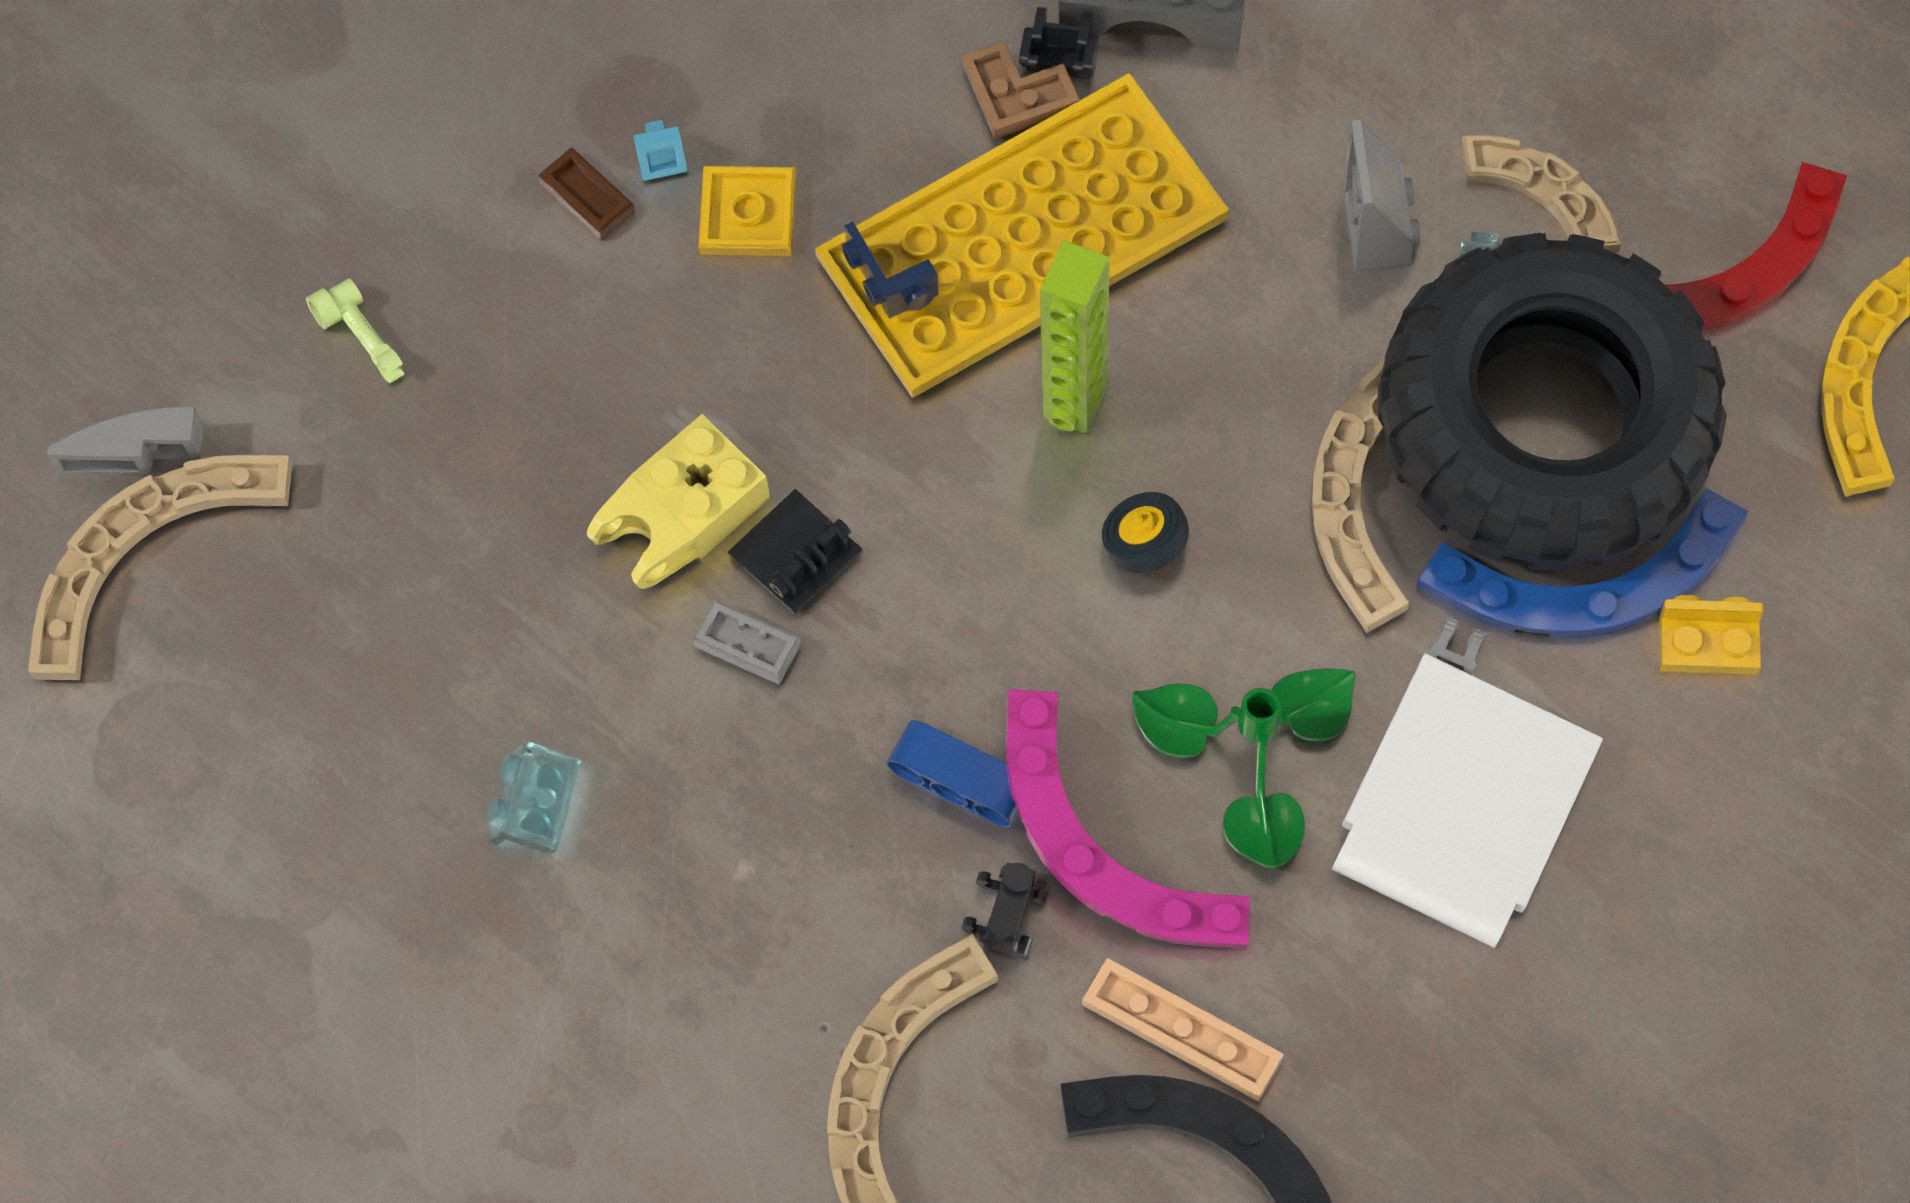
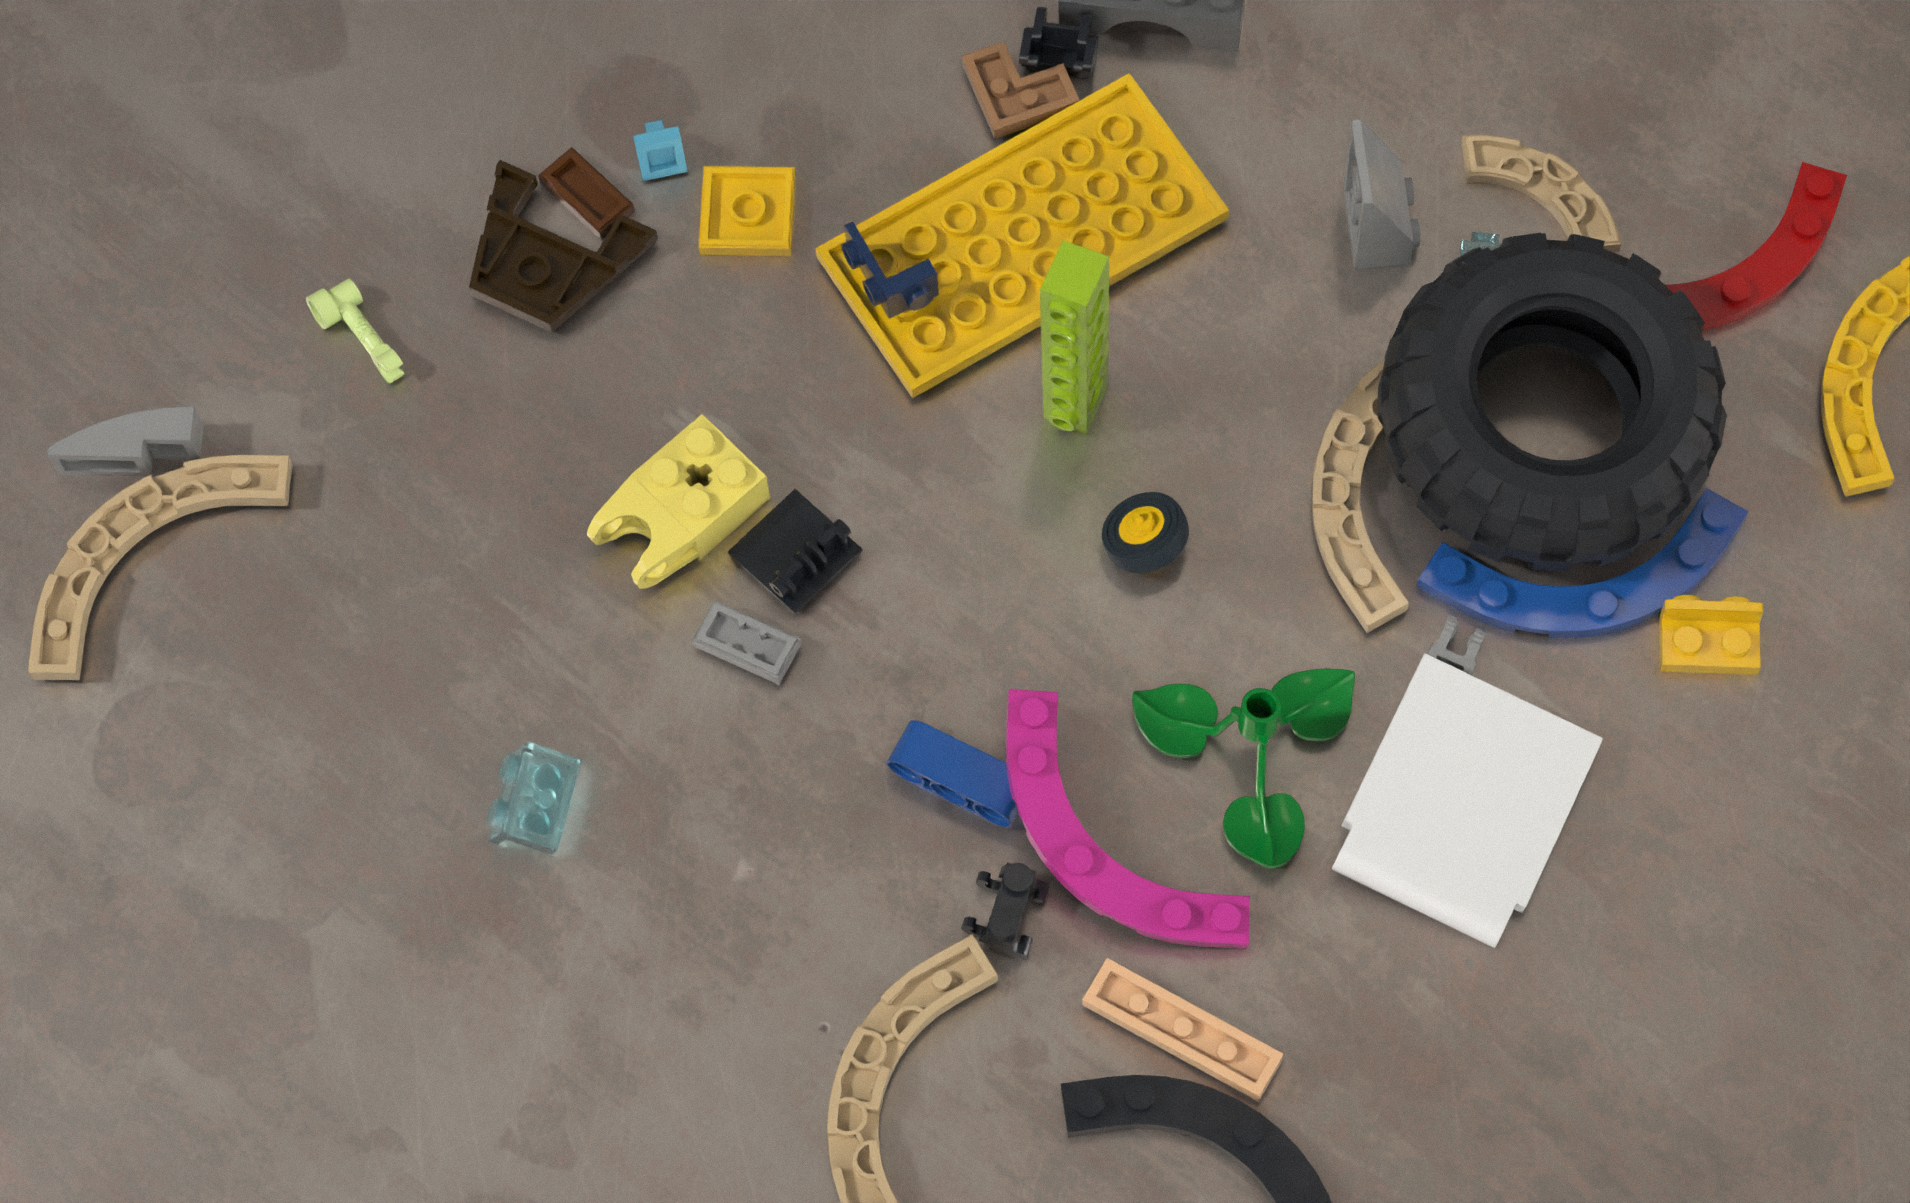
none -> dark brown wing [469,160,658,332]

